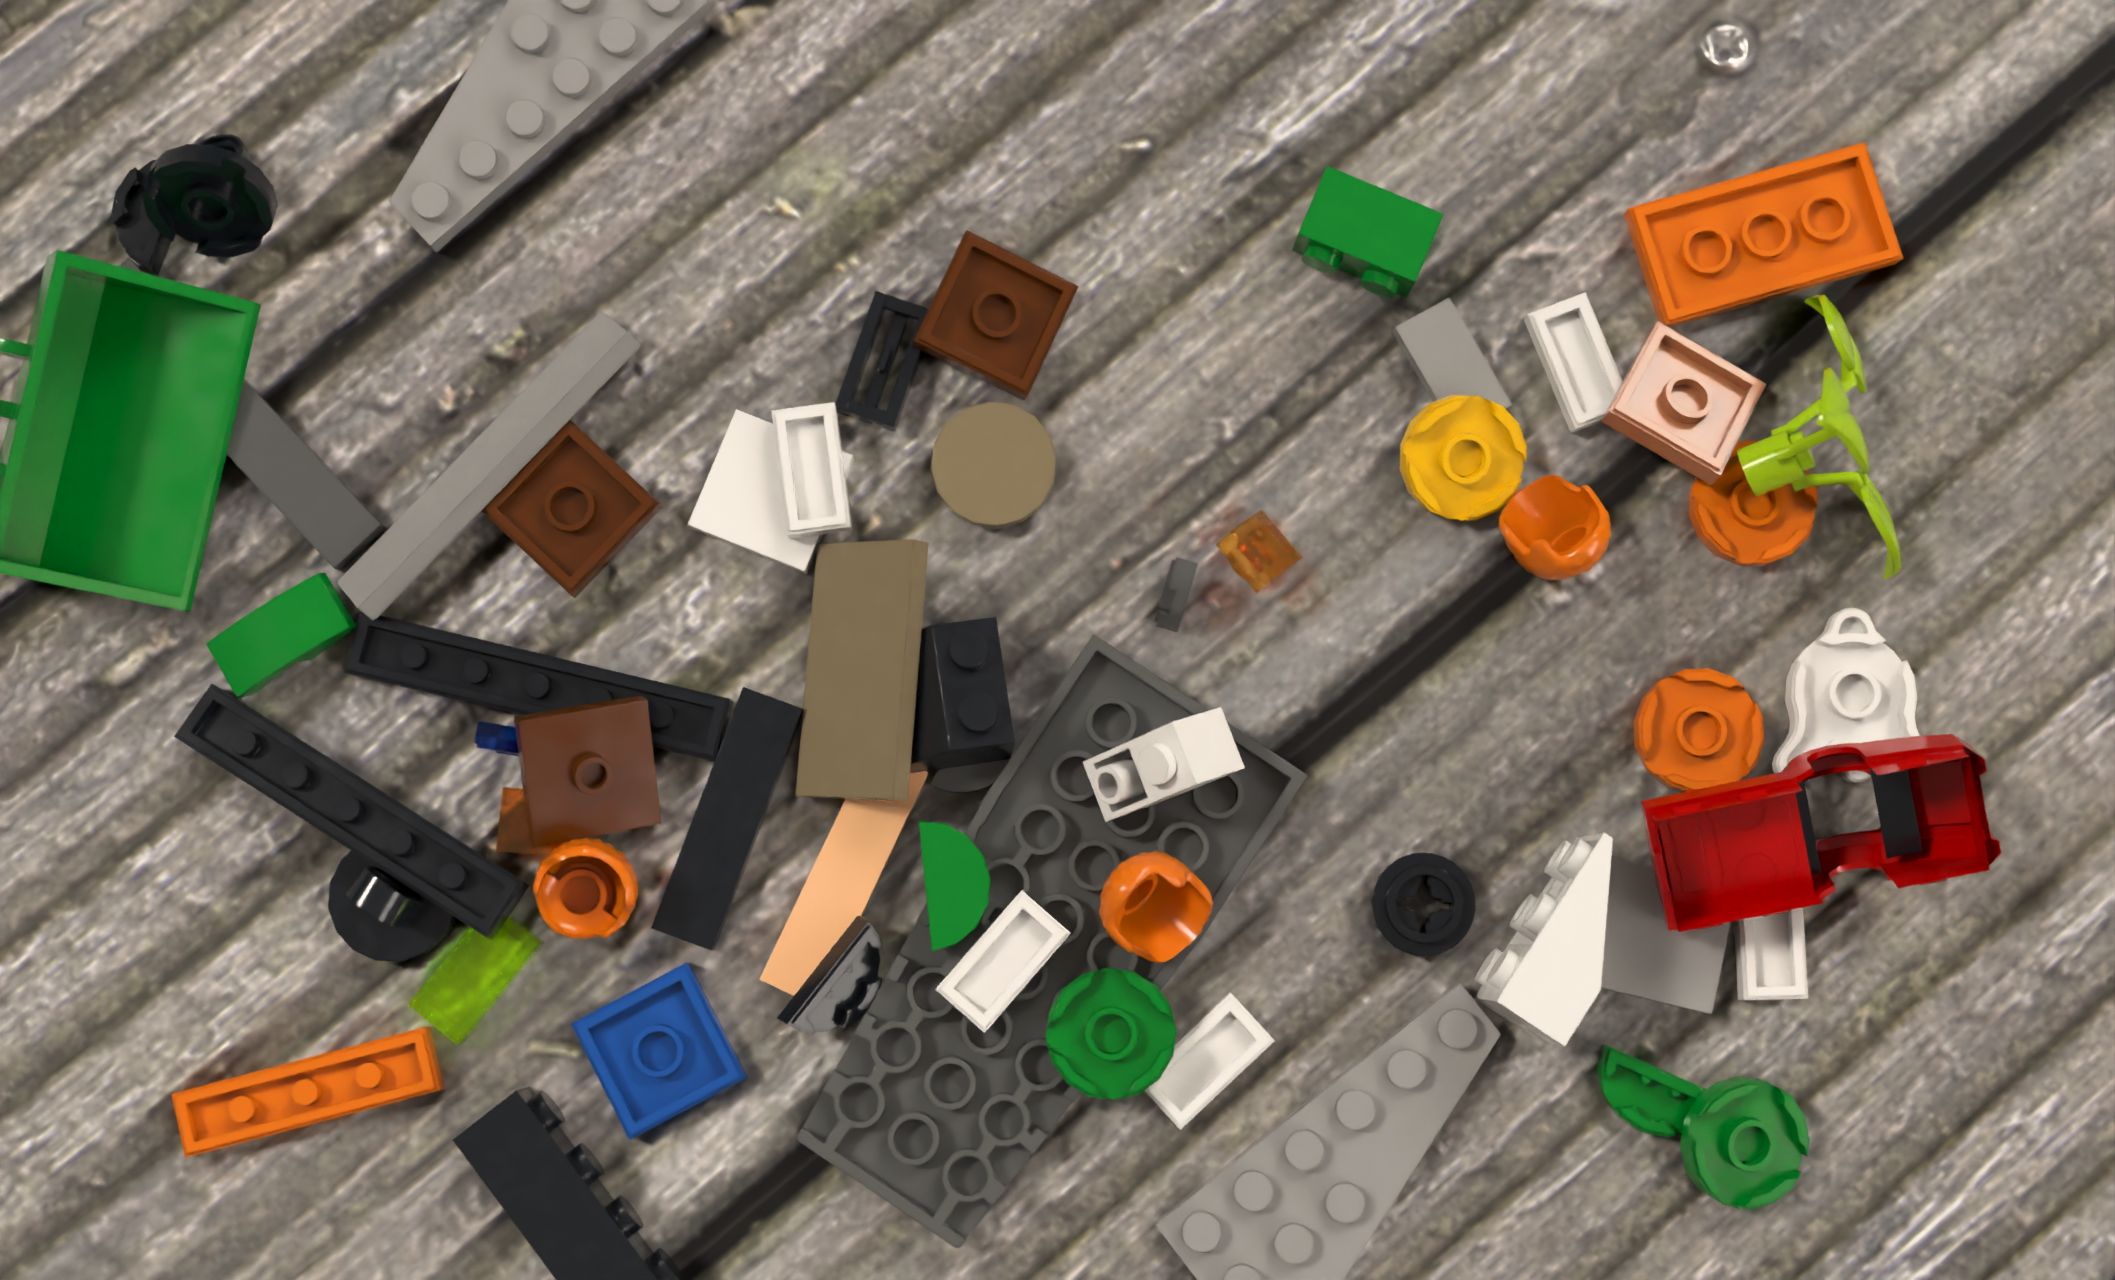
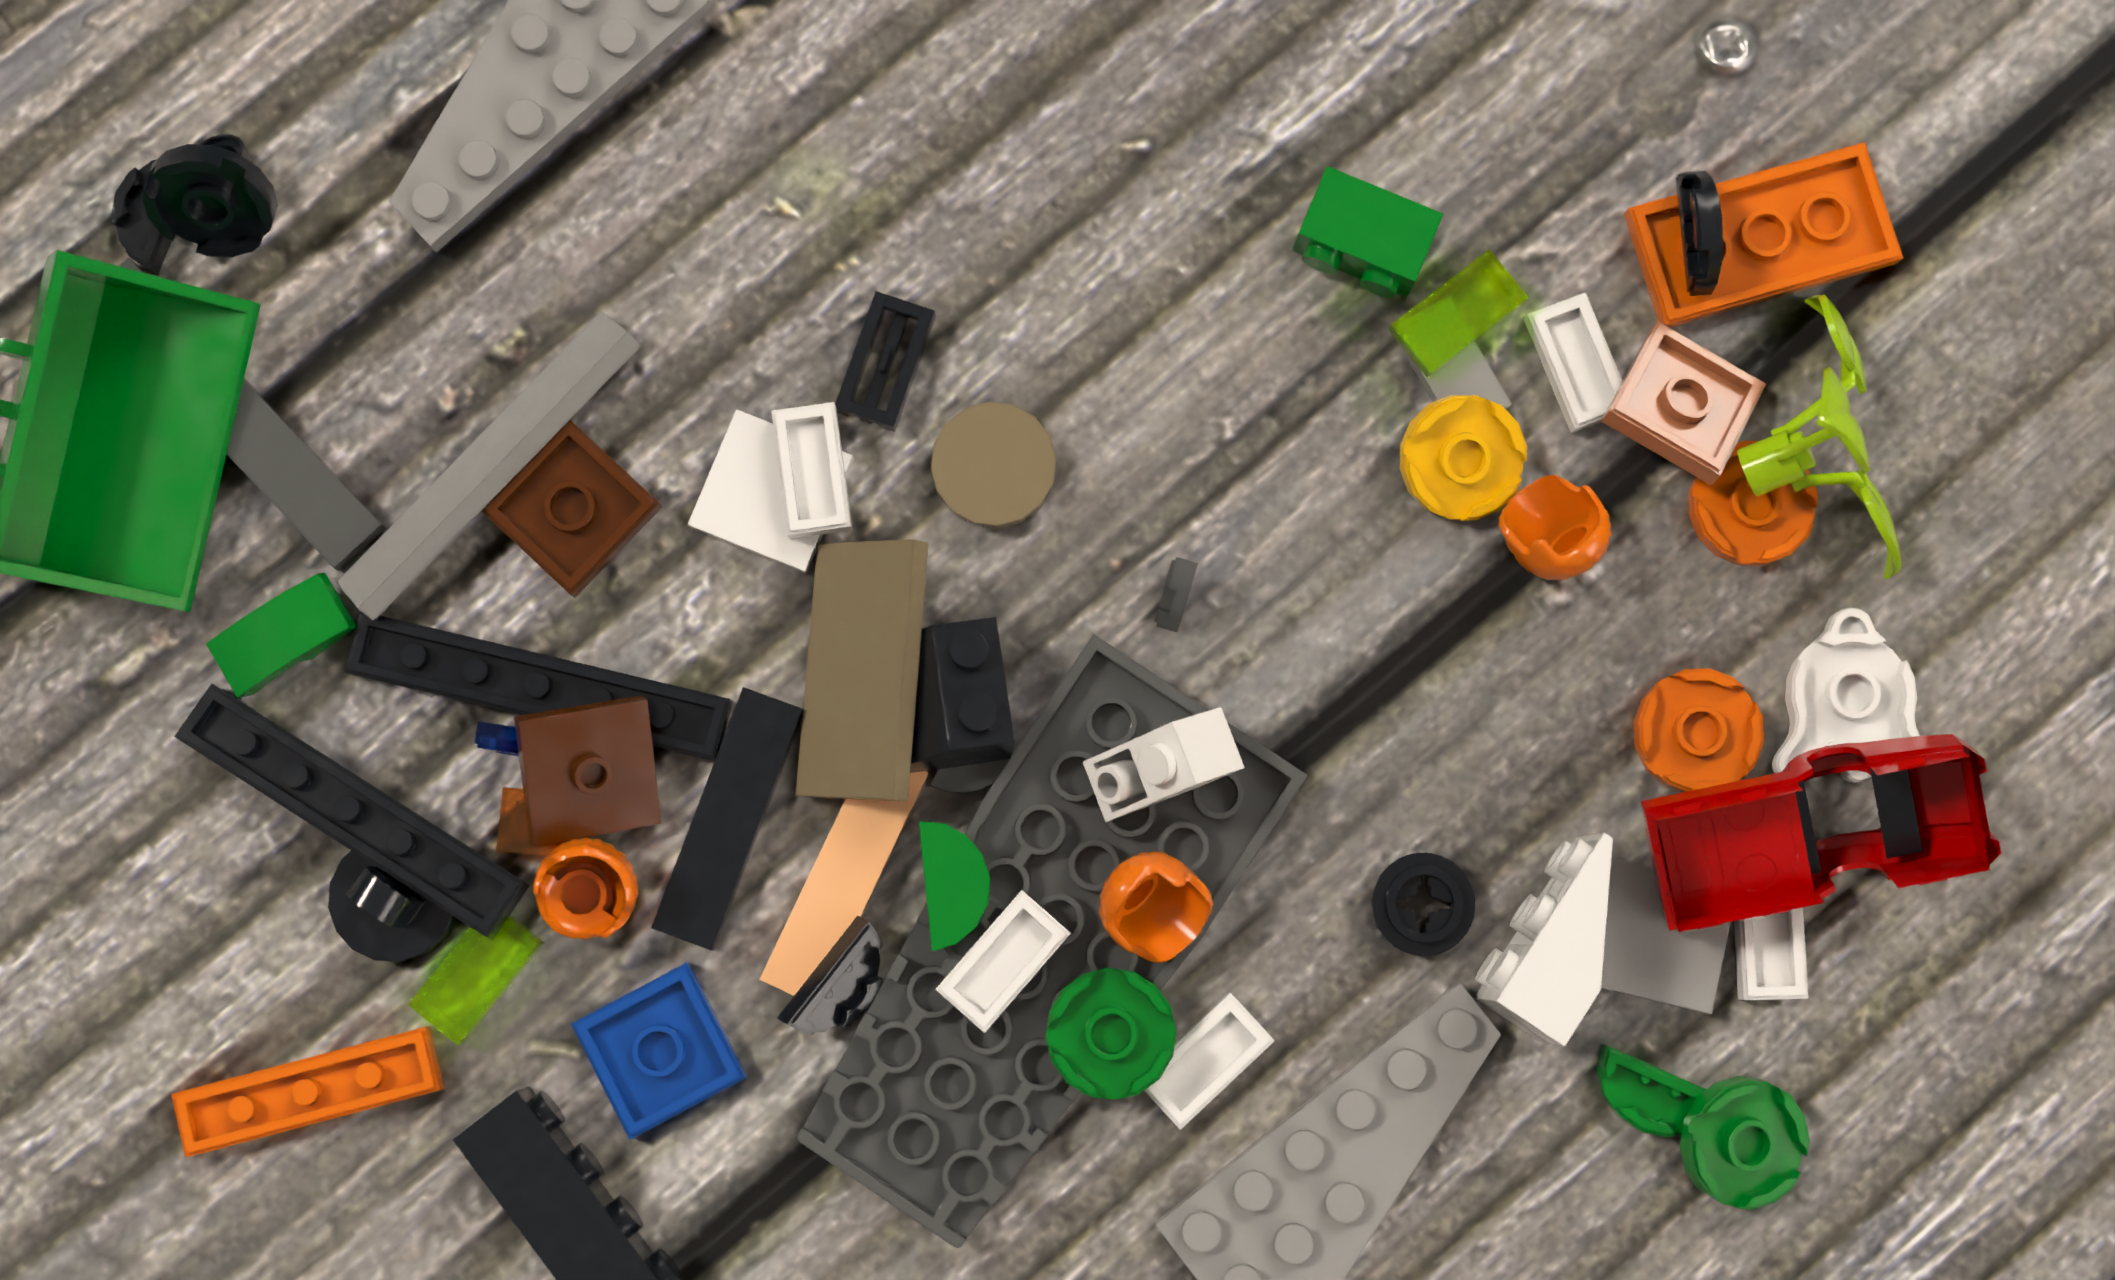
reddish brown plate [911,230,1079,401] -> none
clear orange plate [1216,510,1302,593] -> none
none -> clear neon green tile [1388,249,1529,378]
none -> black tile [1676,171,1723,296]

